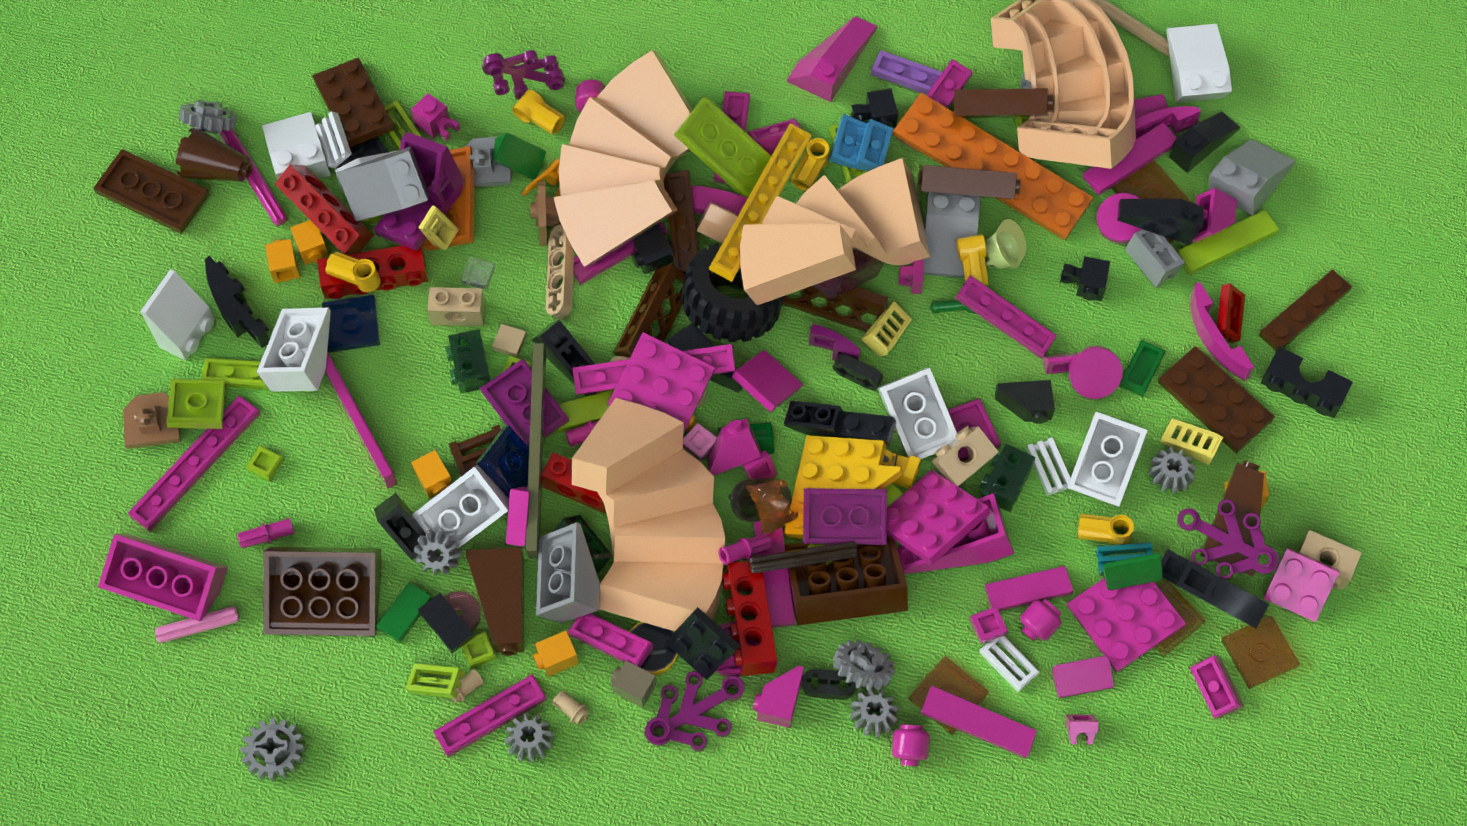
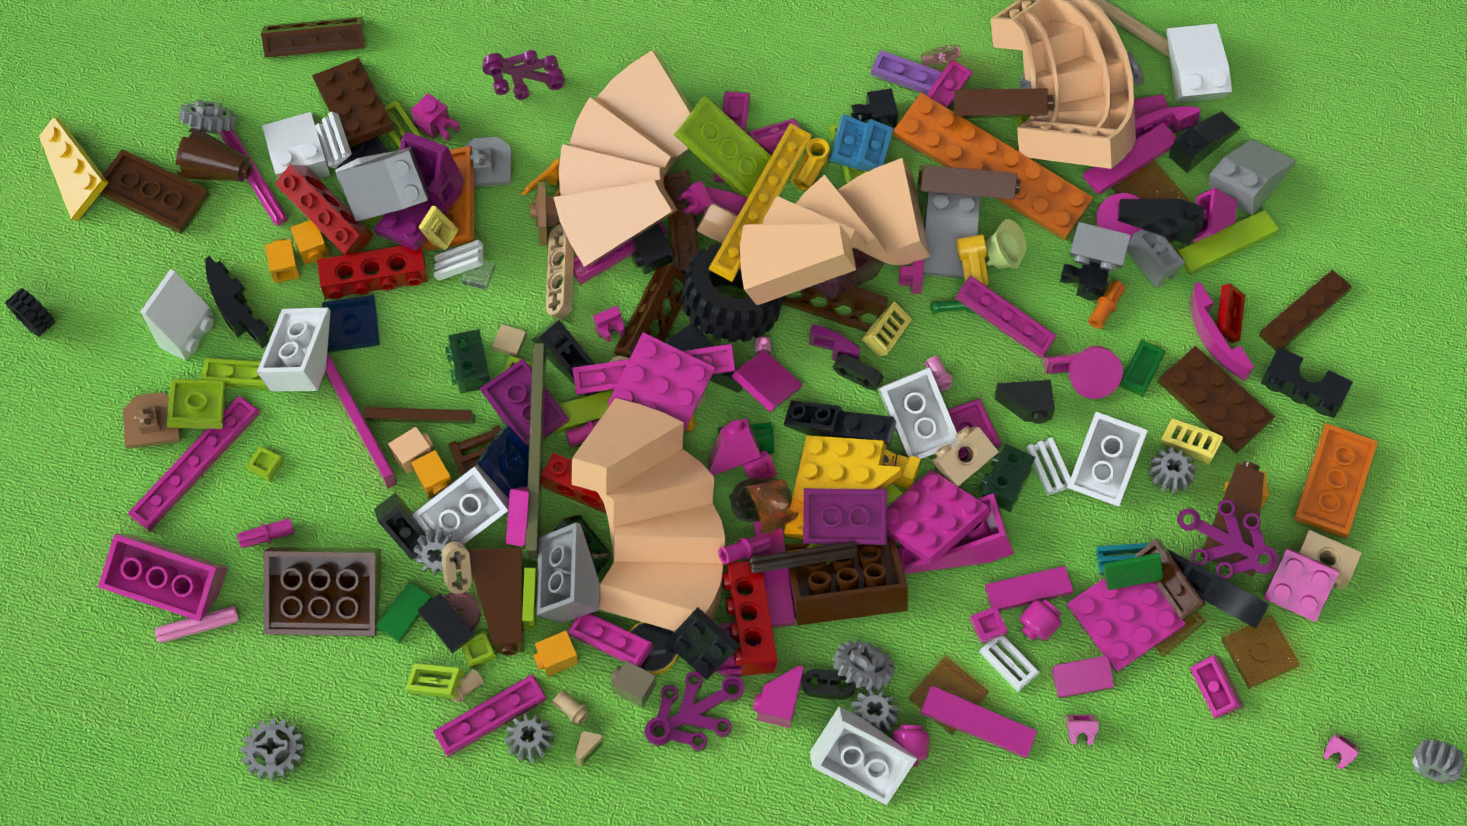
yellow piece [325,252,381,293] -> none
tan brick [427,287,485,326] -> none
green slope [493,133,546,180] -> none
yellow piece [512,89,565,135] -> none
dark pink head [575,79,606,113] -> none
bright pink plate [683,423,717,462] -> none
dark pink wedge [787,16,877,102] -> none
yellow piece [1077,514,1134,545] -> none
none -> black tyre [5,288,55,337]
none -> yellow wing [39,117,108,221]
none -> reddish brown fence [261,17,365,58]
none -> reddish brown tile [364,407,475,424]
none -> light nougat brick [388,427,434,474]
none -> white tile [434,240,484,281]
none -> tan beam [442,541,472,594]
none -> lime tile [522,568,537,630]
none -> tan slope [575,731,604,767]
none -> dark pink tile [593,306,625,342]
none -> dark pink tile [677,181,713,215]
none -> bright pink hand [755,336,771,354]
none -> white slope [810,706,917,805]
none -> piece [921,45,962,66]
none -> bright pink pin [924,356,953,391]
none -> light grey slope [1069,222,1131,271]
none -> orange axle [1088,281,1125,329]
none -> light grey gear [1127,51,1145,86]
none -> reddish brown tile [1135,538,1206,621]
none -> orange plate [1293,423,1378,539]
none -> tile [1324,732,1360,769]
none -> light grey gear [1412,739,1465,784]

